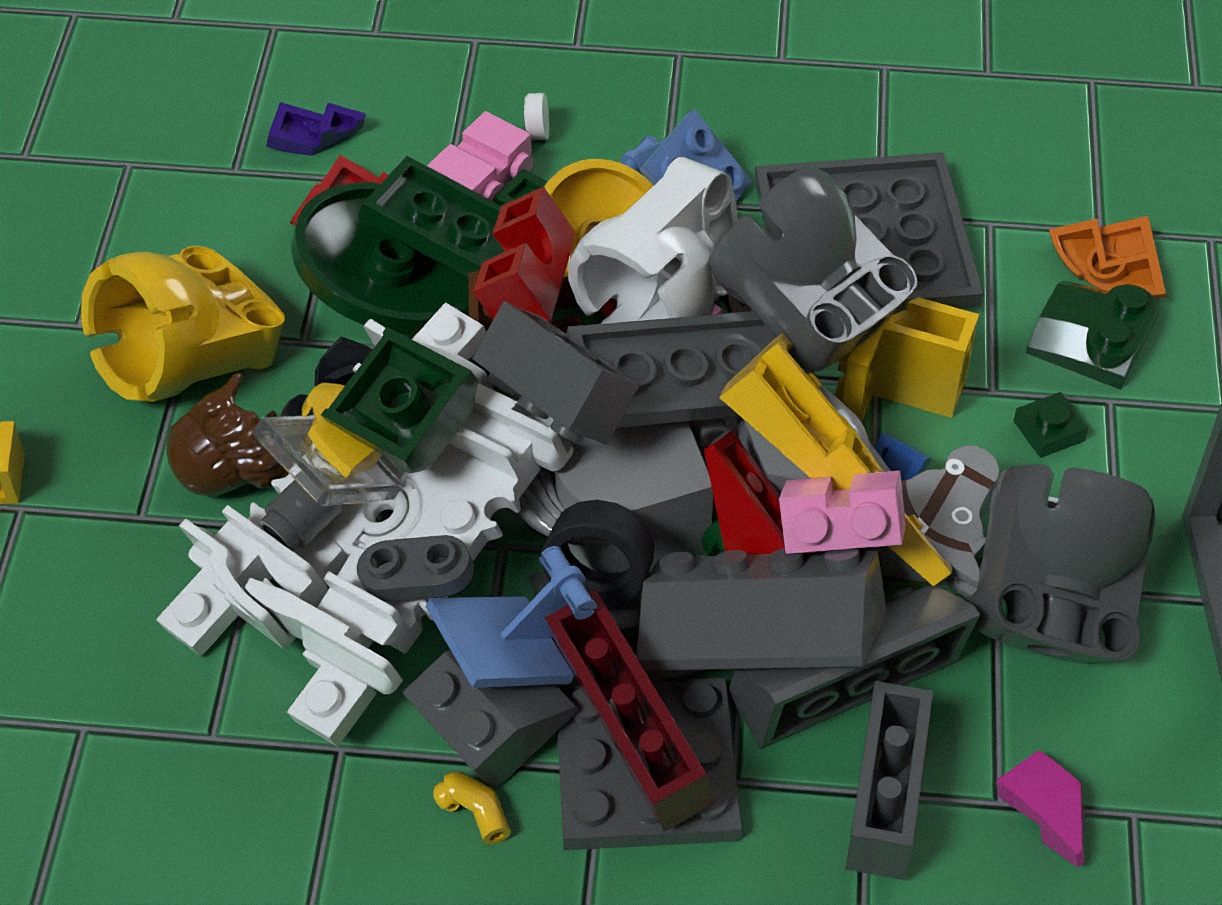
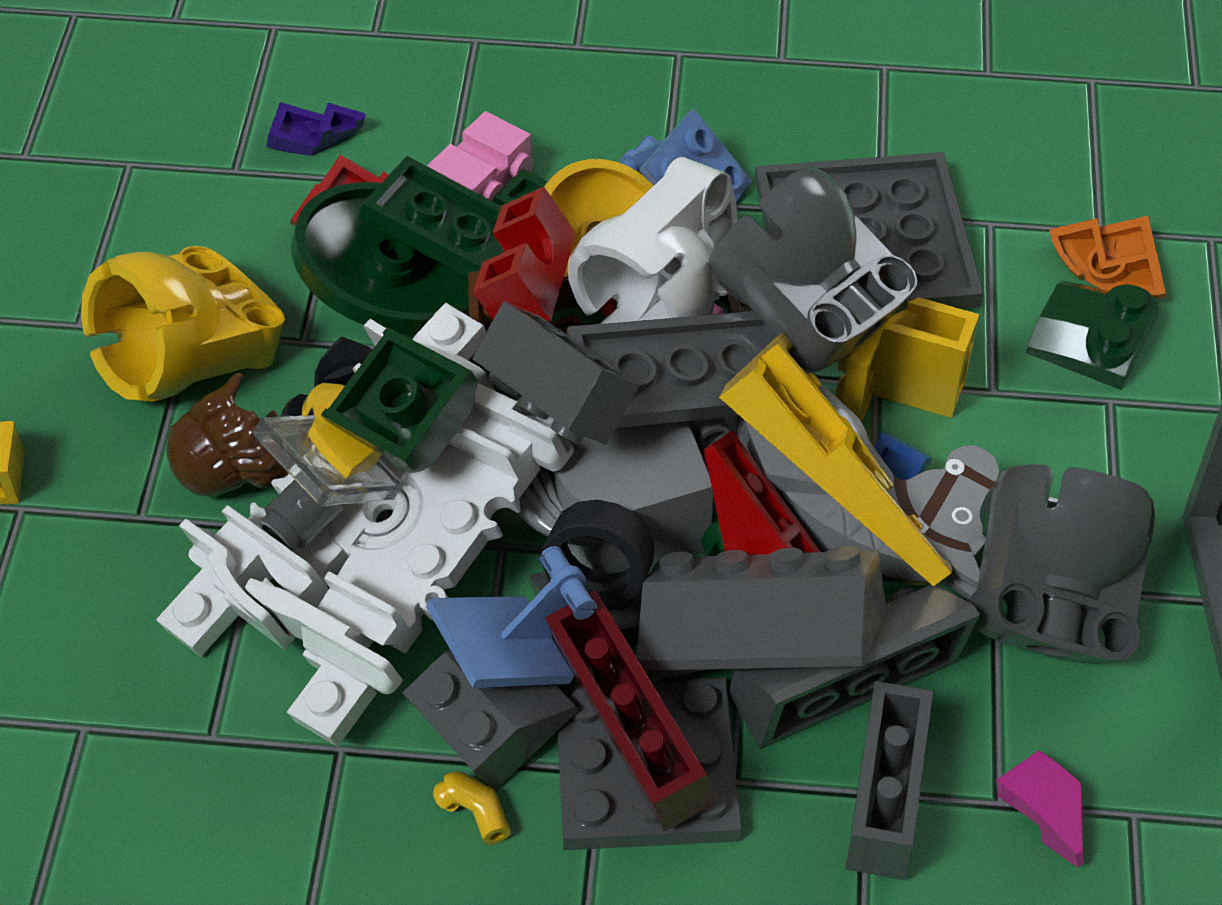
dark grey plate [357,535,474,601] -> none
white tile [524,93,549,141] -> none
bright pink brick [779,471,906,554] -> none
dark green plate [1013,392,1088,458] -> none

